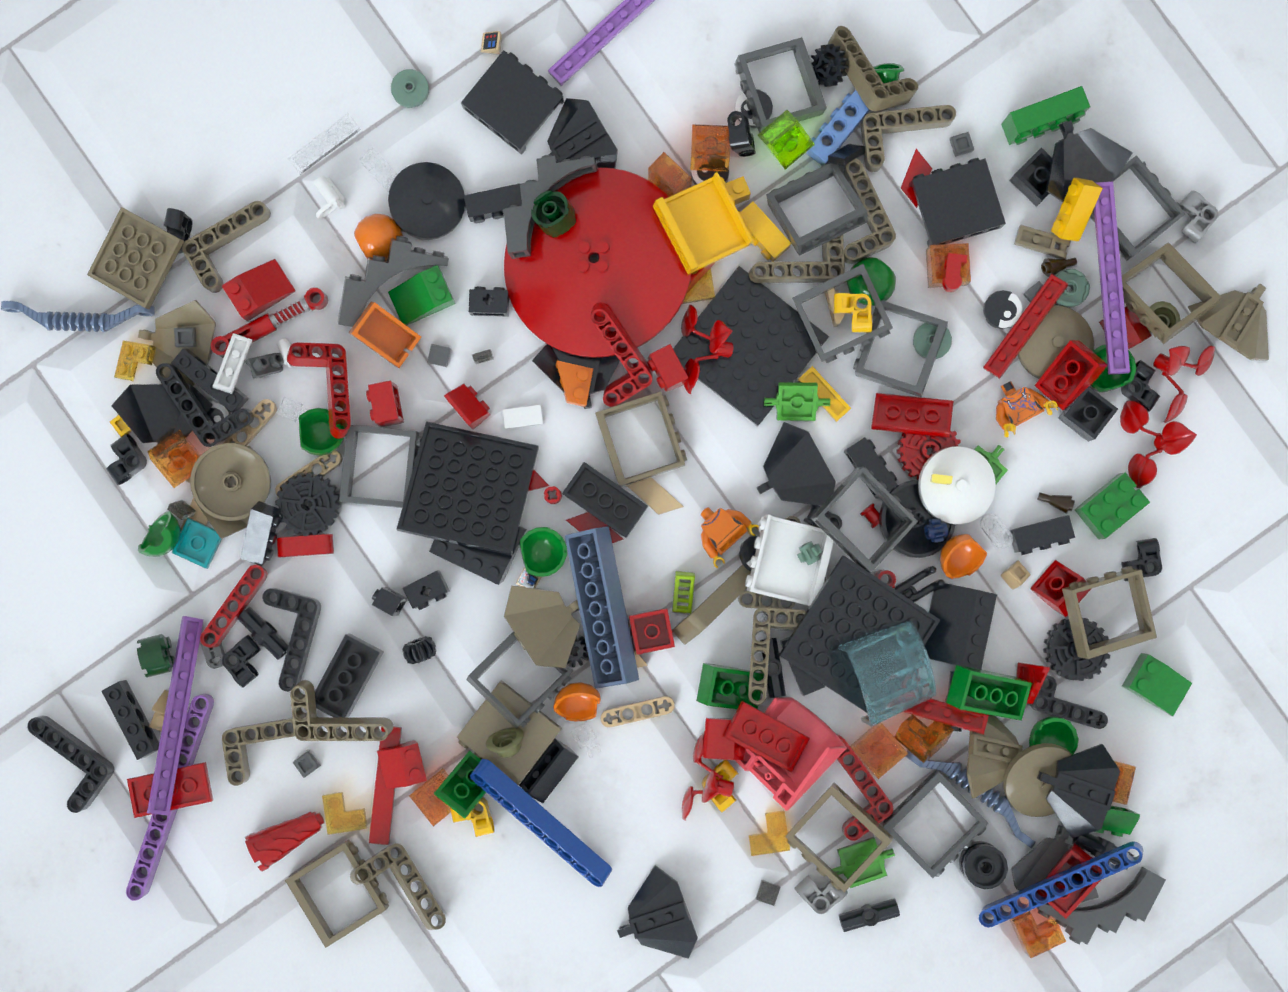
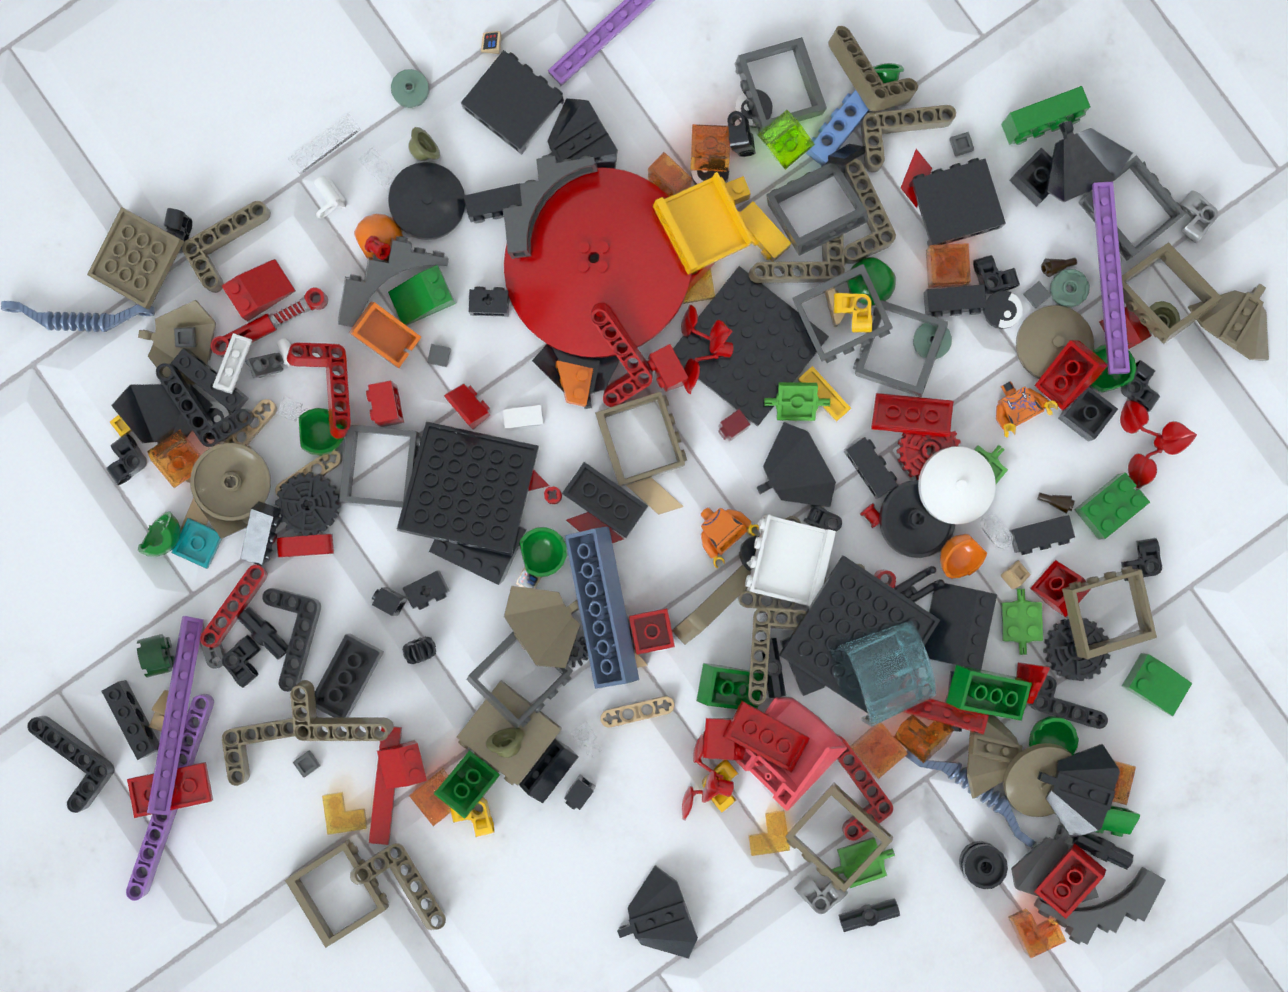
clear yellow plate [114,340,156,381] -> none
clear smoke tile [167,500,196,520] -> none
red cone [245,811,325,872] -> none
blue beam [470,759,612,887] -> none
clear smoke tile [472,349,494,364] -> none
dark green brick [531,191,576,237] -> none
orange cylinder [554,682,601,722] -> none
lime slope [672,571,695,613] -> none
clear smoke tile [755,880,781,906] -> none
sand green gear [797,541,823,565] -> none
black gear [811,44,849,87] -> none
dark grey window [811,467,918,573] -> none
dark grey window [880,770,989,878] -> none
dark blue gear [924,518,948,543] -> none
light yellow tile [930,474,953,485] -> none
red leg [942,253,968,292] -> none
blue beam [979,841,1144,928] -> none
red tile [983,274,1068,379] -> none
dark tan plate [1014,225,1071,260] -> none
yellow brick [1051,178,1103,242] -> none
red plant [1153,345,1215,423] -> none
none -> red bush [364,236,391,260]
none -> olive hat [408,127,440,161]
none -> black brick [564,774,595,810]
none -> dark red piece [718,409,751,442]
none -> black brick [923,285,986,318]
none -> black piece [973,255,1020,294]
none -> bright green plate [1001,589,1043,655]

